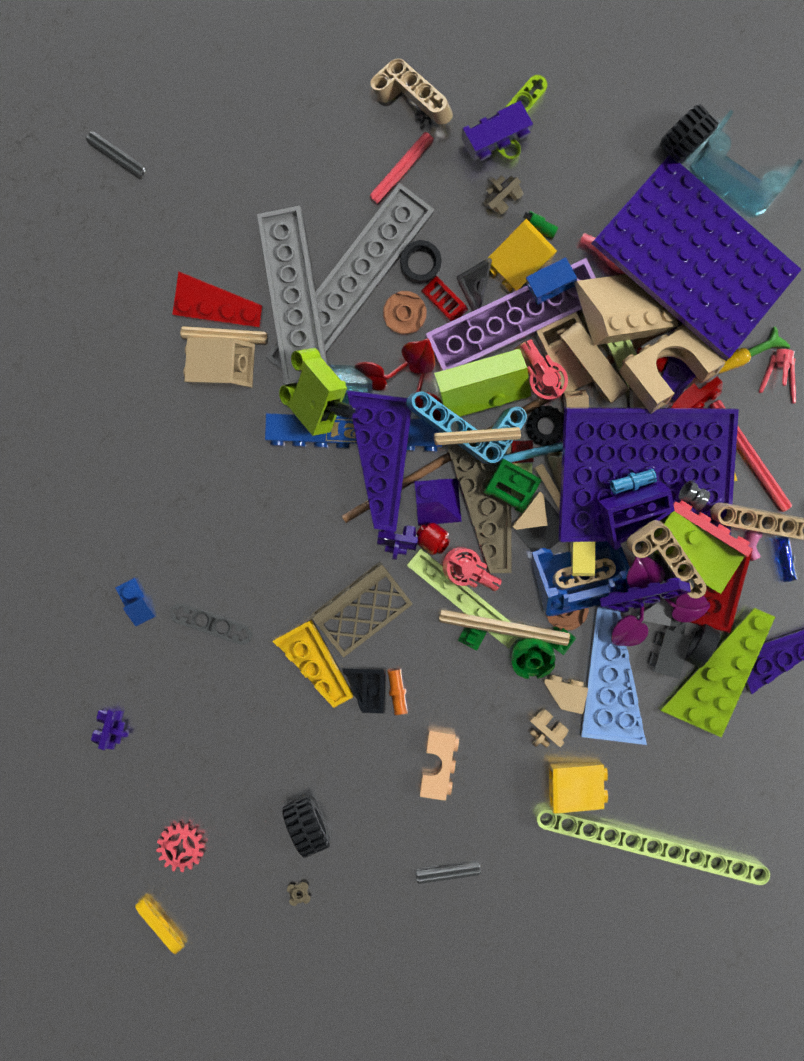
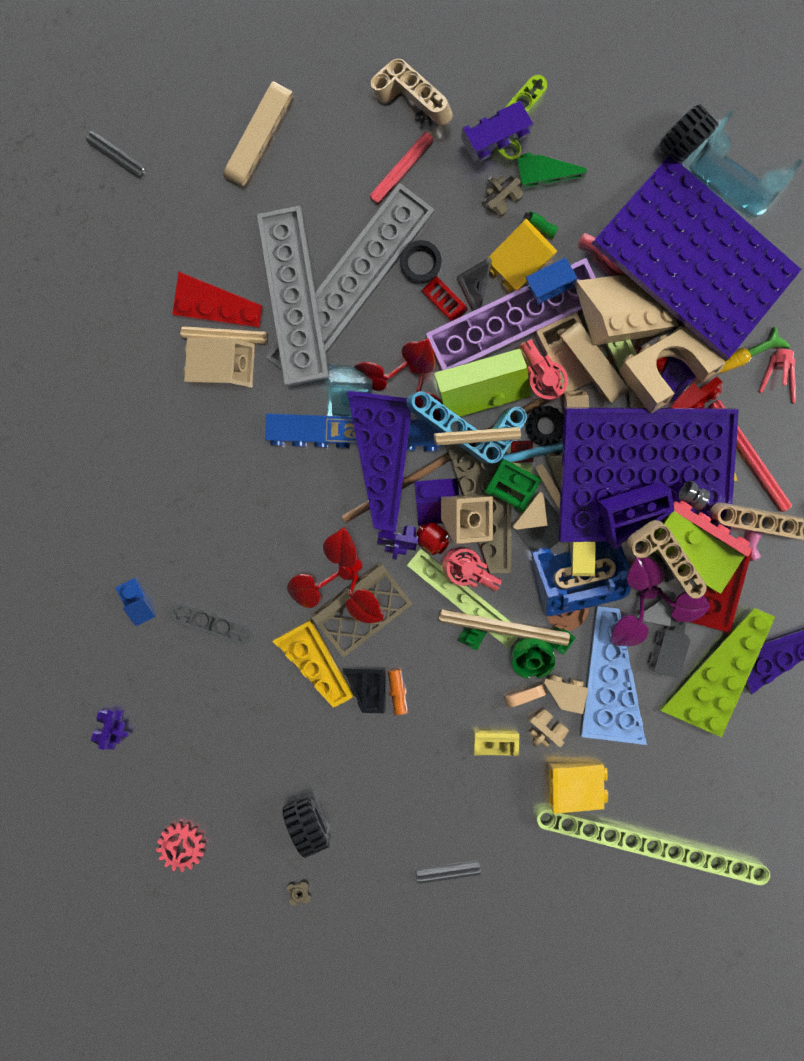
yellow beam [135,898,185,954] -> none
lime piece [279,348,355,436] -> none
nougat tile [383,291,426,335] -> none
light nougat arch [419,729,459,801] -> none
dark purple wing [600,578,691,613] -> none
dark azure pin [610,469,657,495] -> none
black tyre [685,624,721,668] -> none
clear blue pin [775,536,797,582] -> none
none -> tan beam [223,81,293,187]
none -> red plant [287,527,384,623]
none -> tan slope [441,496,493,544]
none -> light yellow hinge [474,731,519,756]
none -> light nougat beam [504,683,547,708]
none -> green slope [515,153,587,189]

